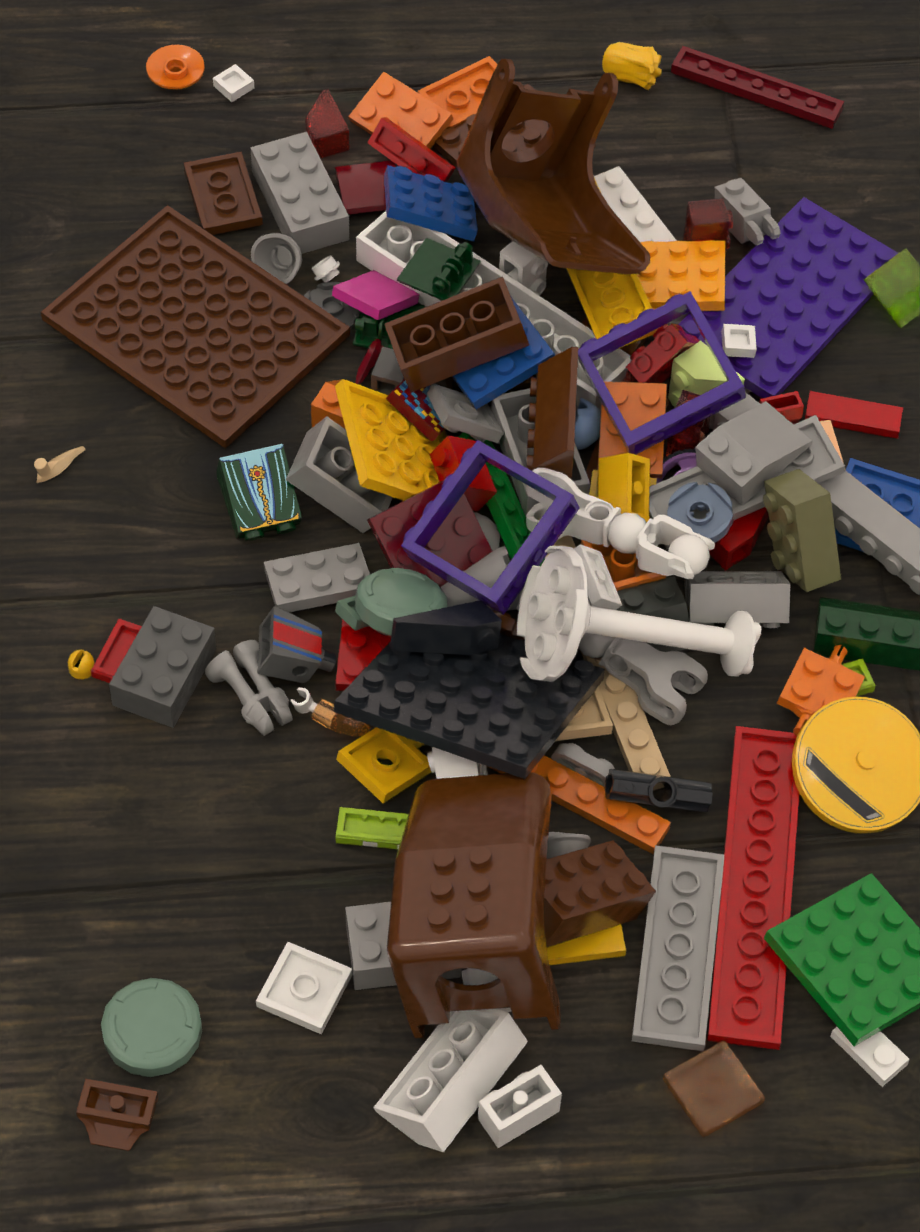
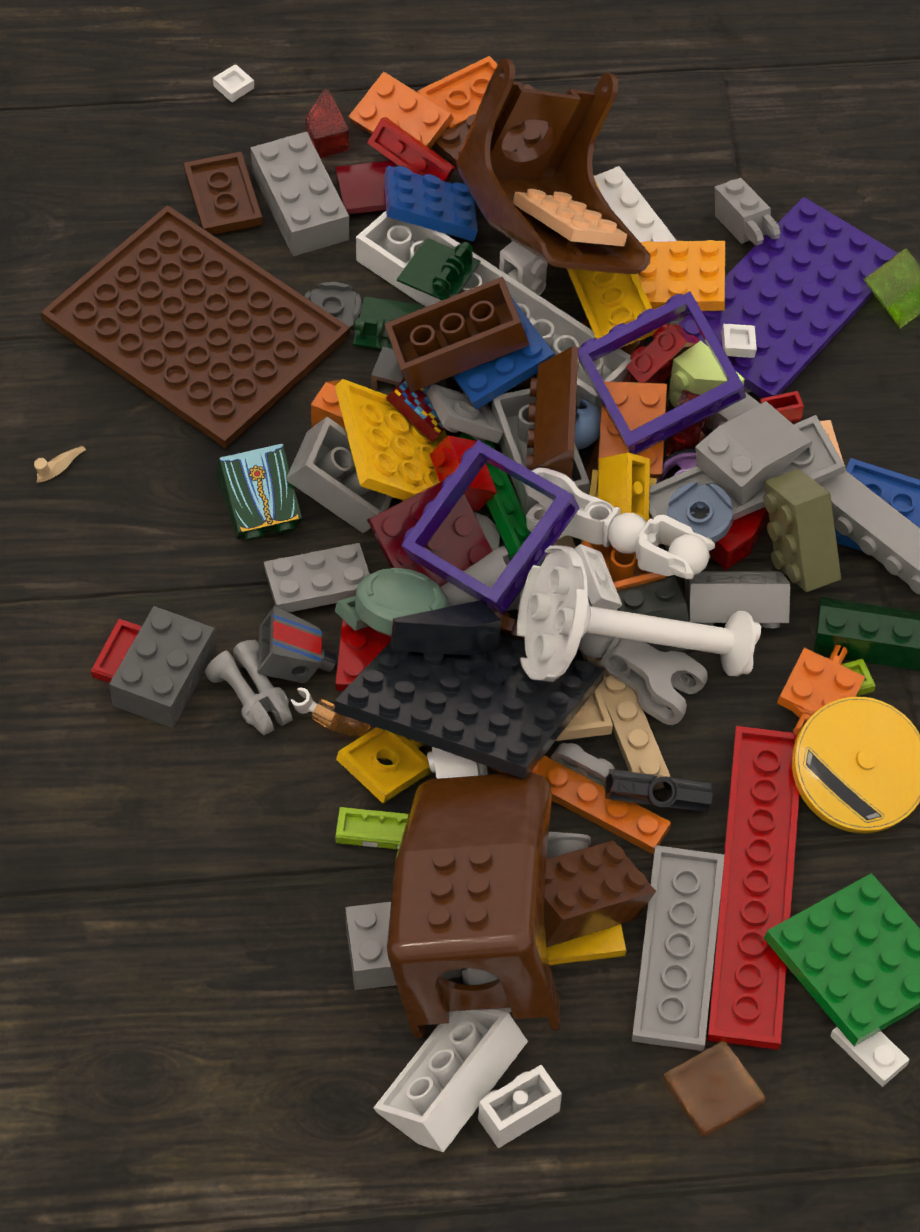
yellow hinge [68,649,95,679] -> none
reddish brown slope [76,1078,158,1151] -> none
sand green piece [101,978,202,1077] -> none
orange dish [146,45,205,90] -> none
light grey helmet [251,233,302,284] -> none
white plate [256,942,353,1035] -> none
white plate [312,255,340,282] -> none
dark pink tile [332,270,420,320] -> none
dark red bar [355,338,387,385] -> none
yellow piece [602,42,662,90] -> none
dark red plate [671,46,844,129] -> none
clear red brick [683,198,733,251] -> none
red tile [805,391,903,439] -> none
none -> light nougat plate [513,189,627,246]

